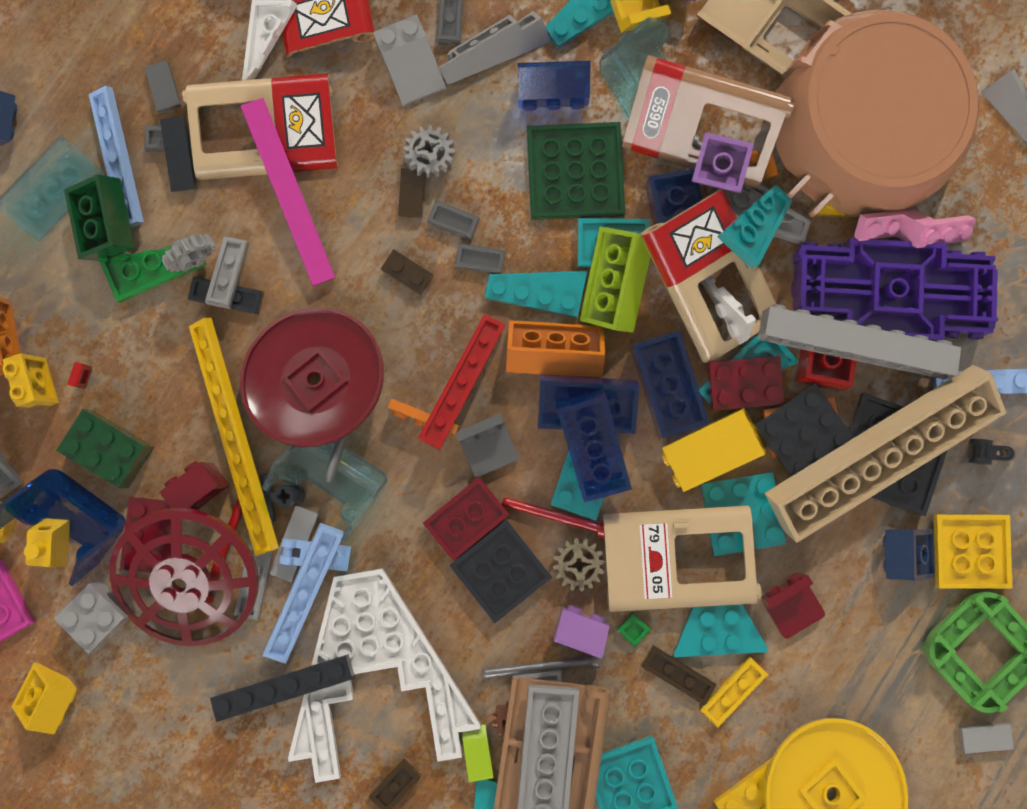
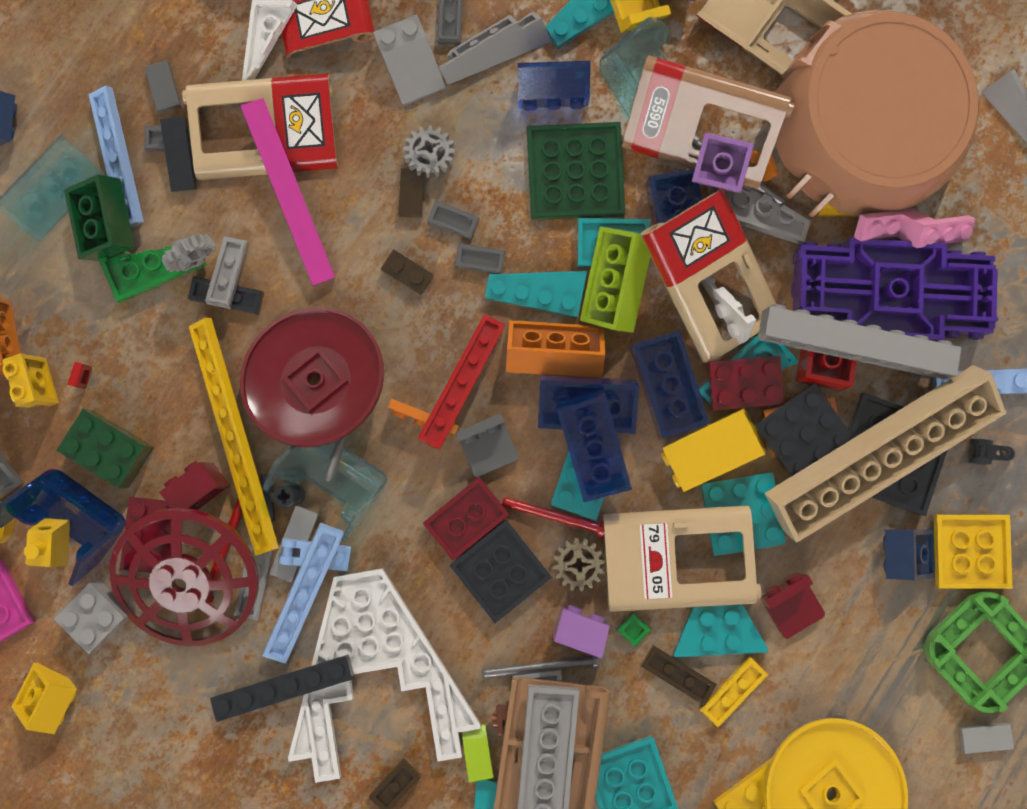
teal wing [717,185,793,269] -> none

